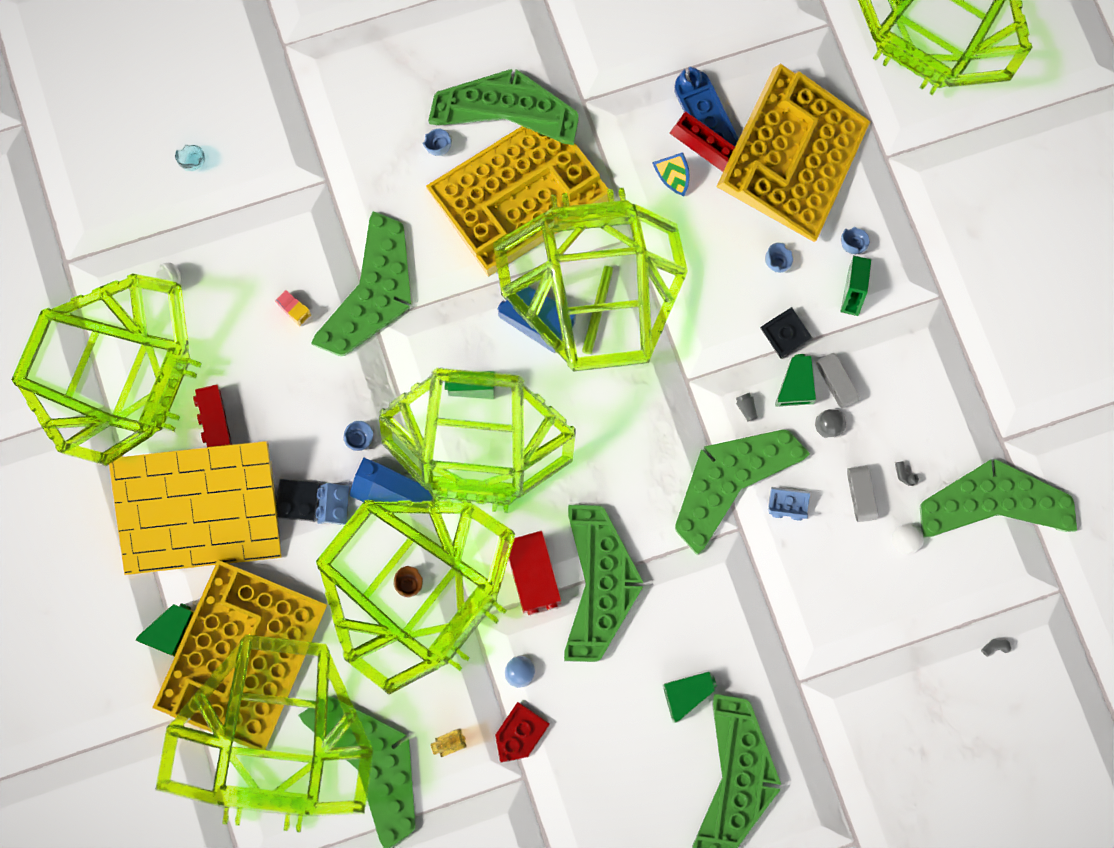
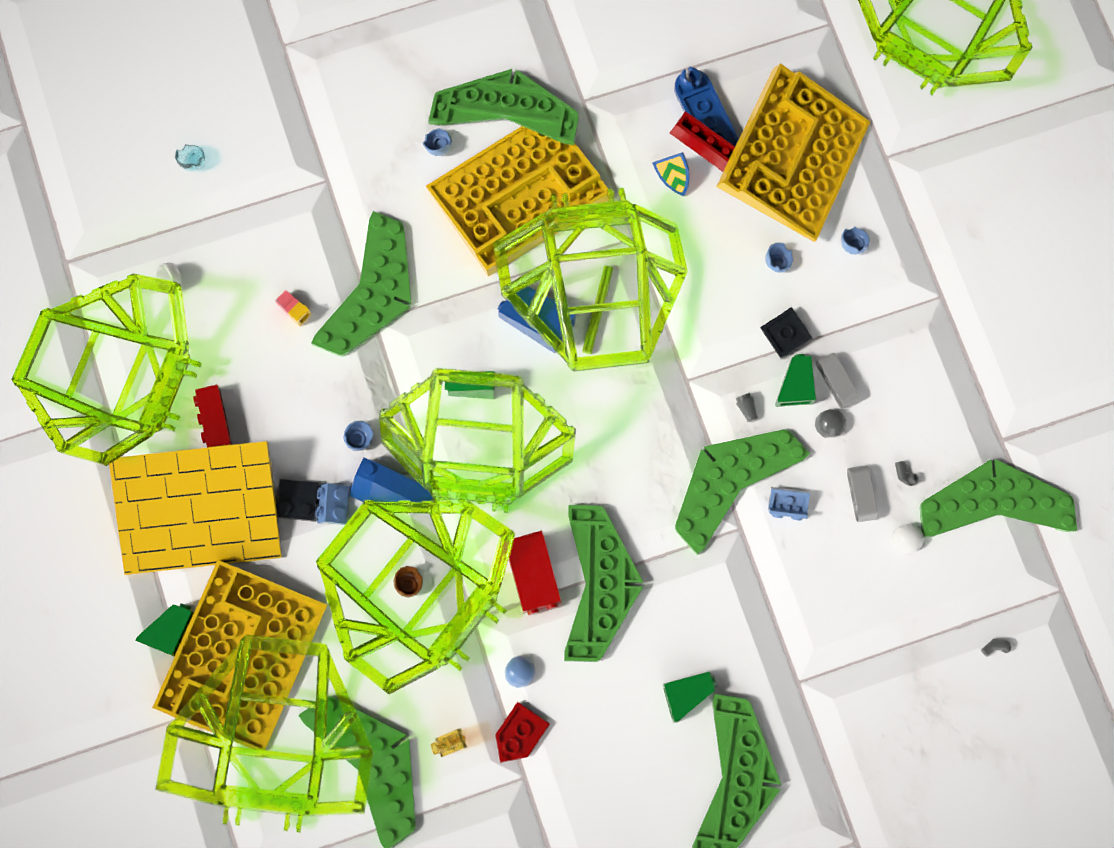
green slope [840,255,872,316] -> none

